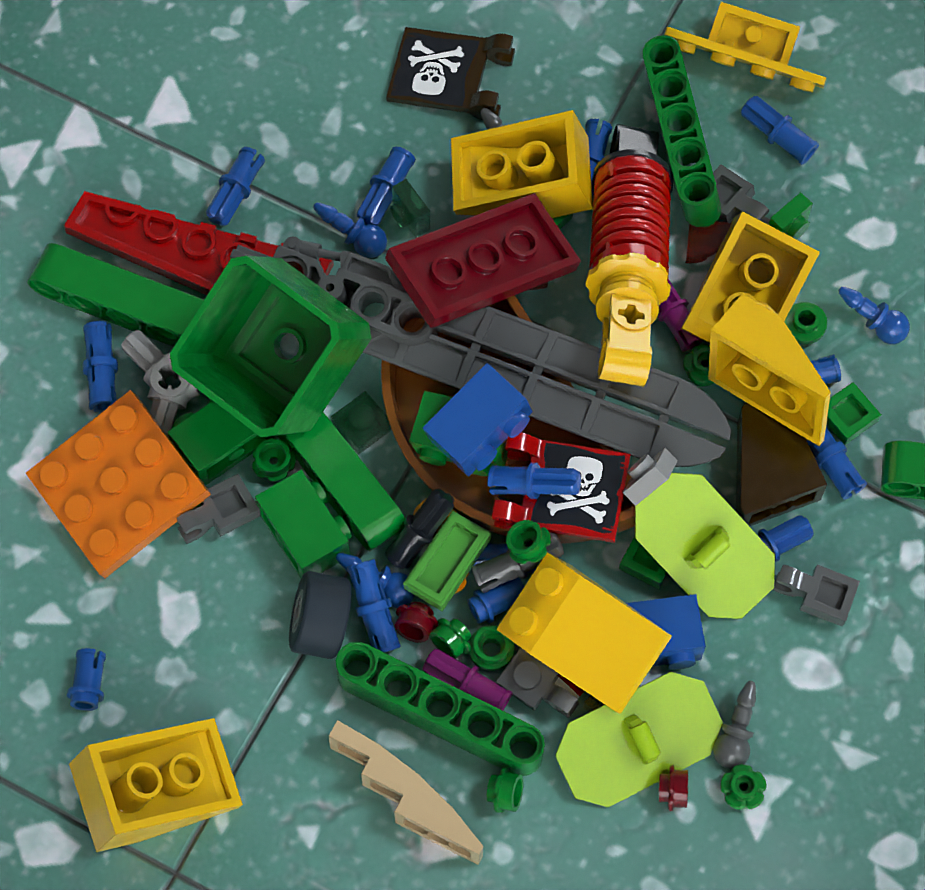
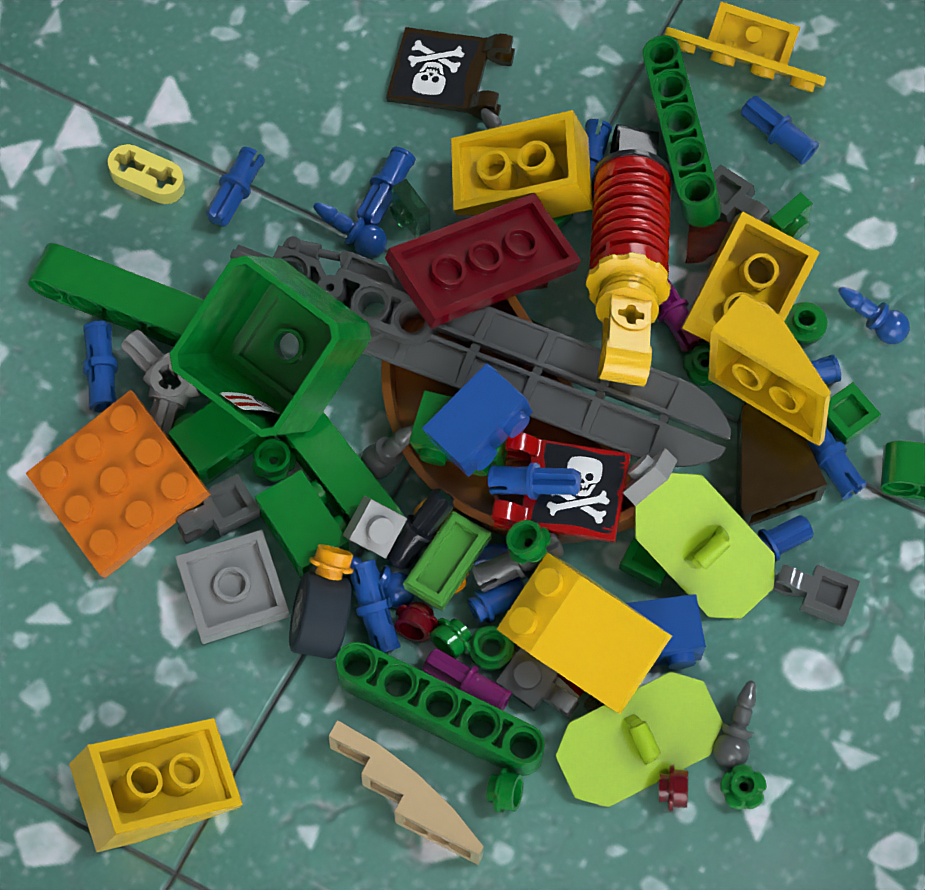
red wing [64,191,334,295] -> none
blue pin [67,648,106,711] -> none
clear green plate [331,391,392,455] -> none
none -> light yellow beam [108,144,185,204]
none -> light grey plate [175,530,290,644]
none -> sticker [220,392,282,415]
none -> light orange plate [309,544,354,580]
none -> light grey plate [343,495,407,559]
none -> dark grey bar [360,425,413,479]

